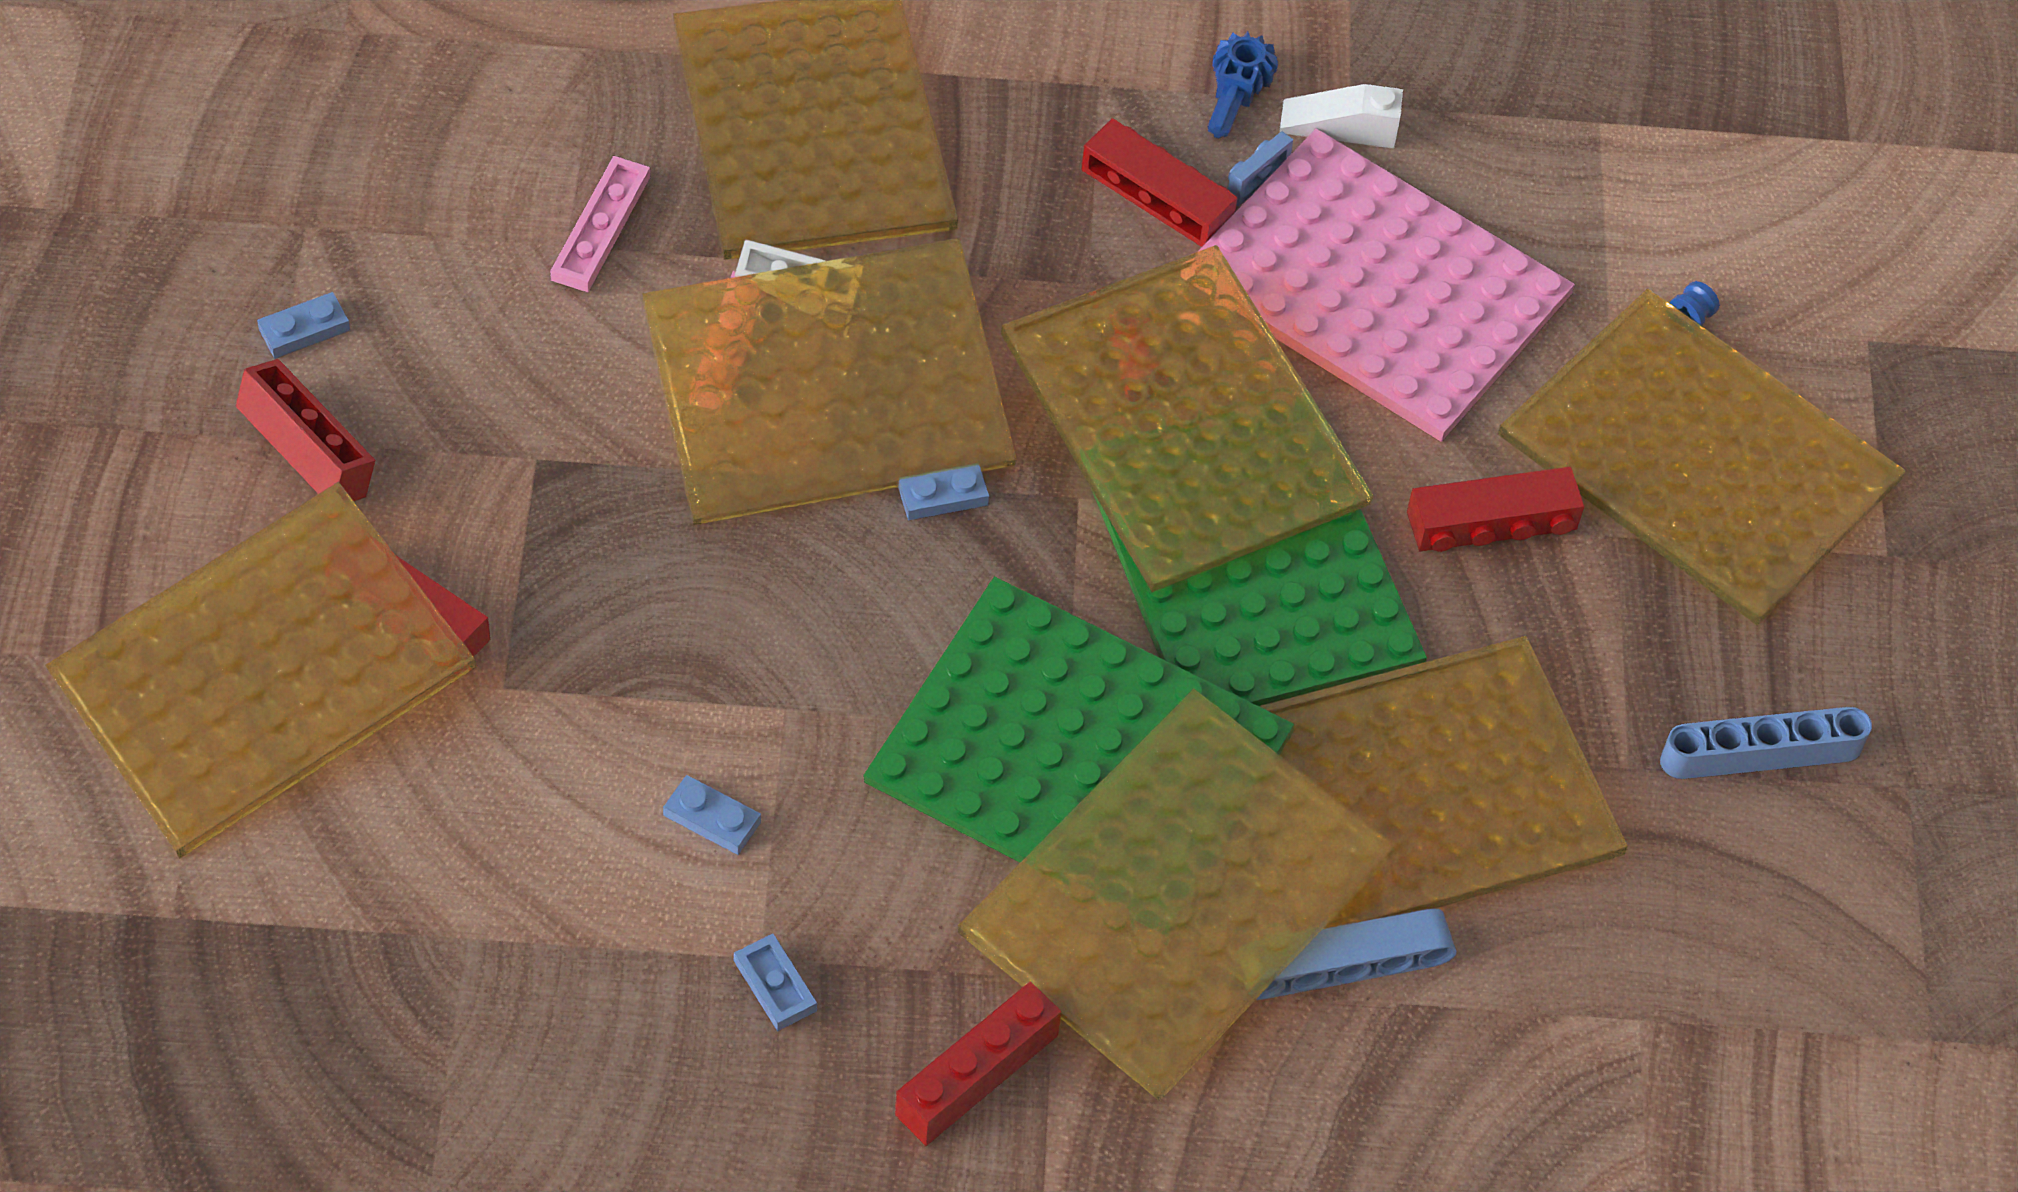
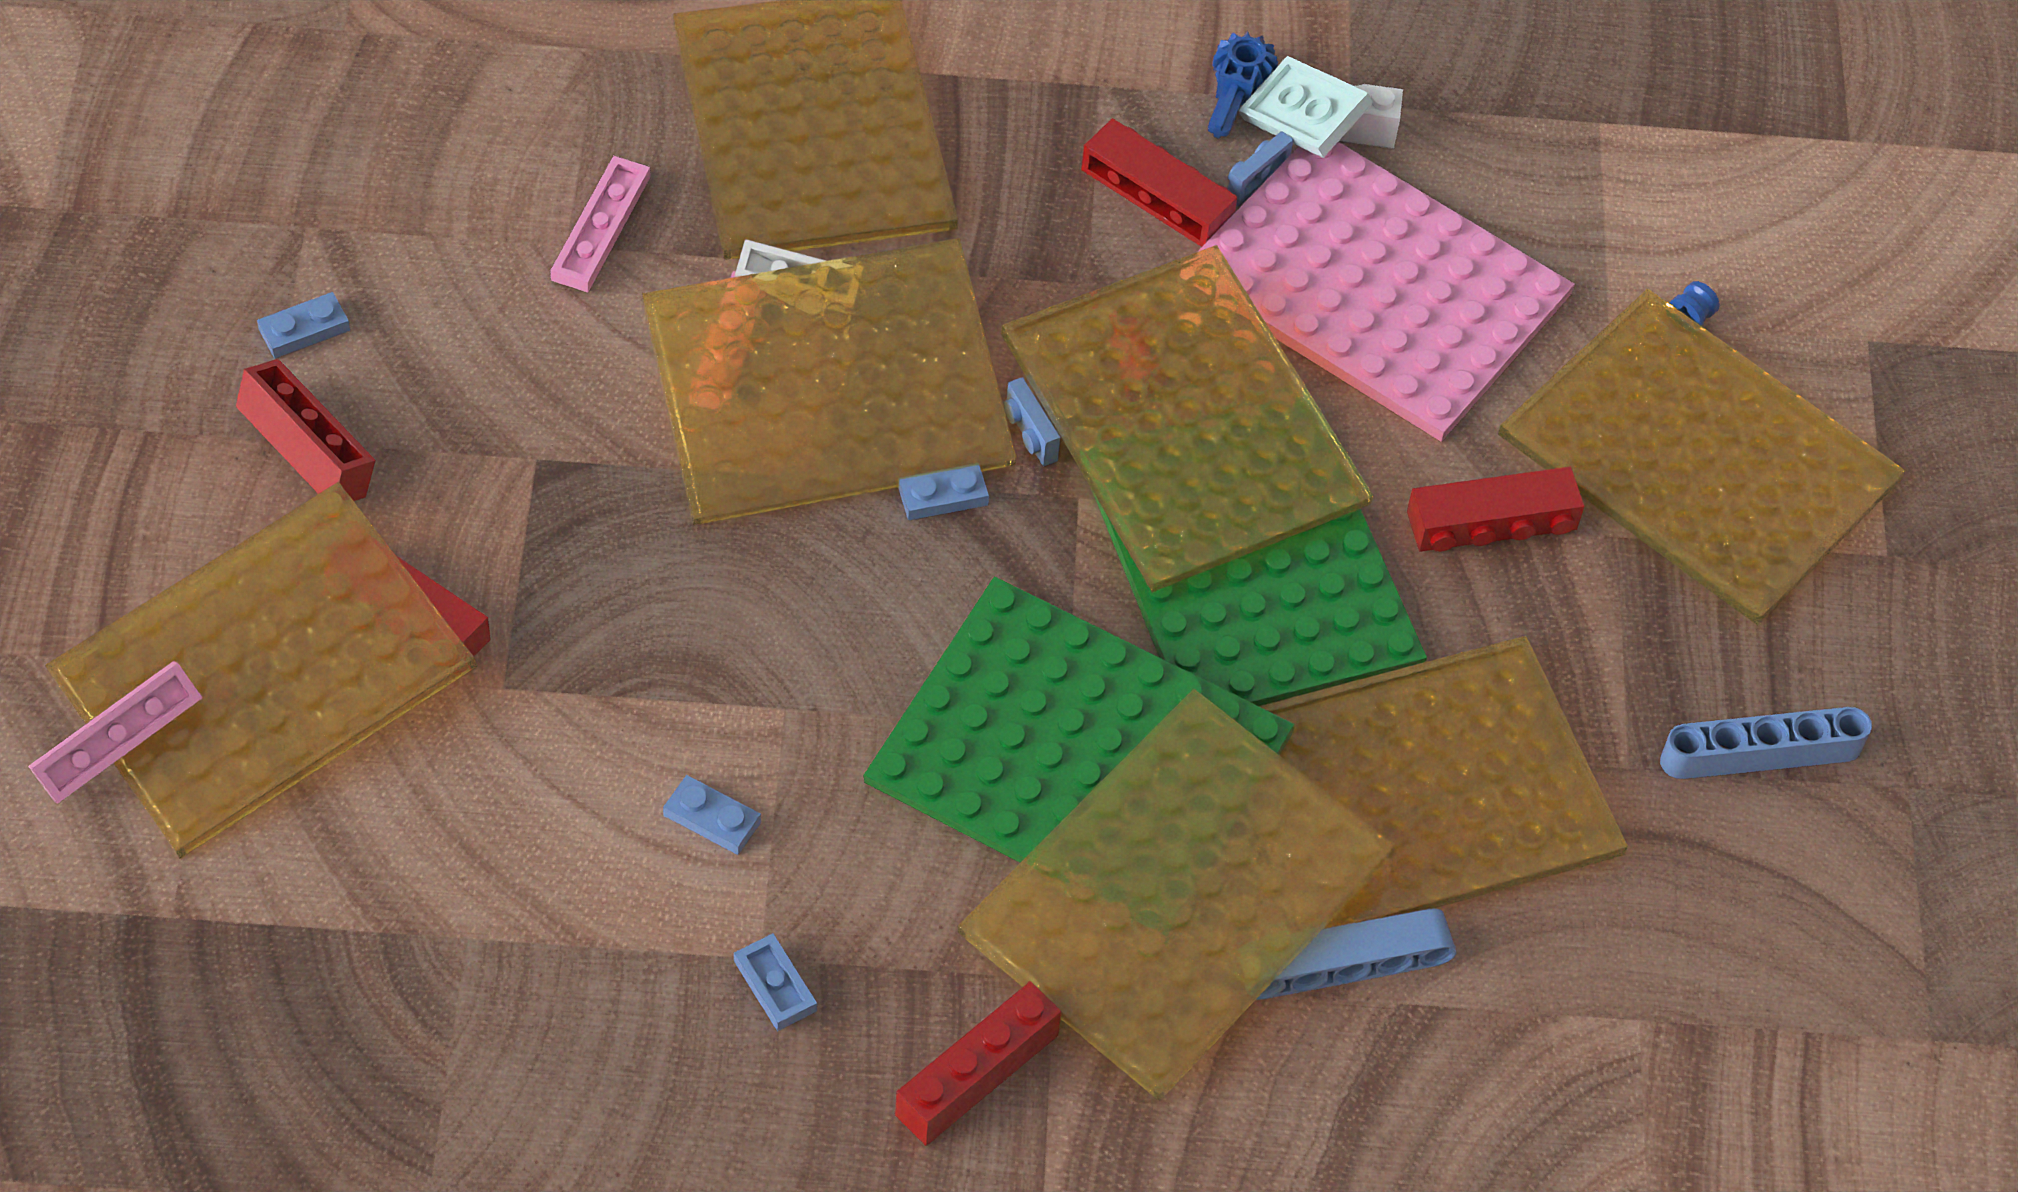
none -> bright pink plate [28,661,202,804]
none -> medium blue plate [1003,377,1060,467]
none -> light aqua plate [1239,56,1373,158]

